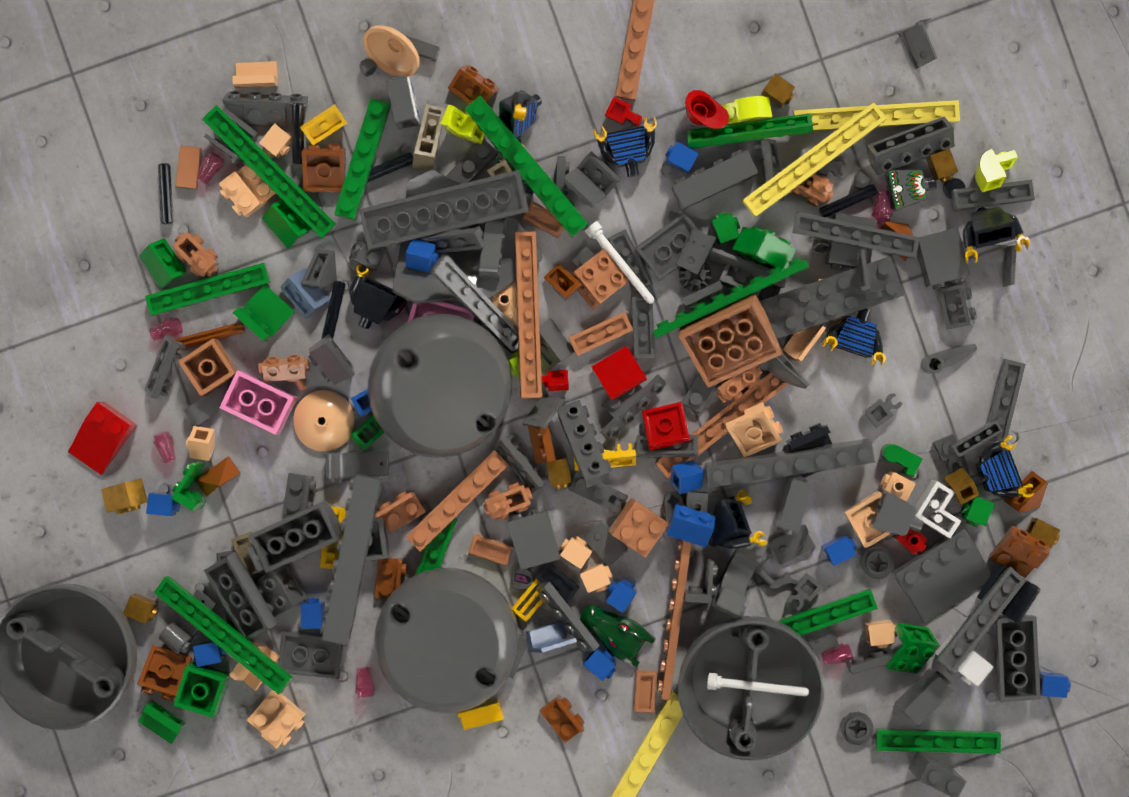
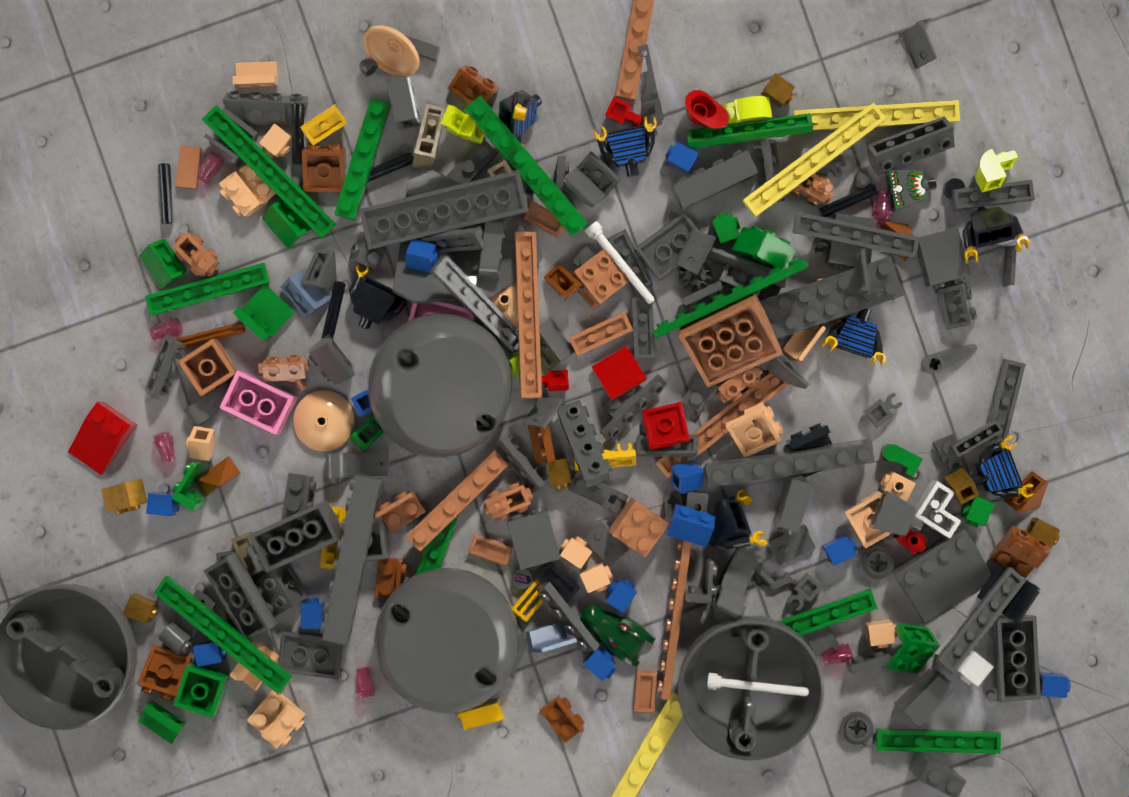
pearl gold brick [926,148,958,183] -> none
none -> dark grey piece [638,44,664,135]

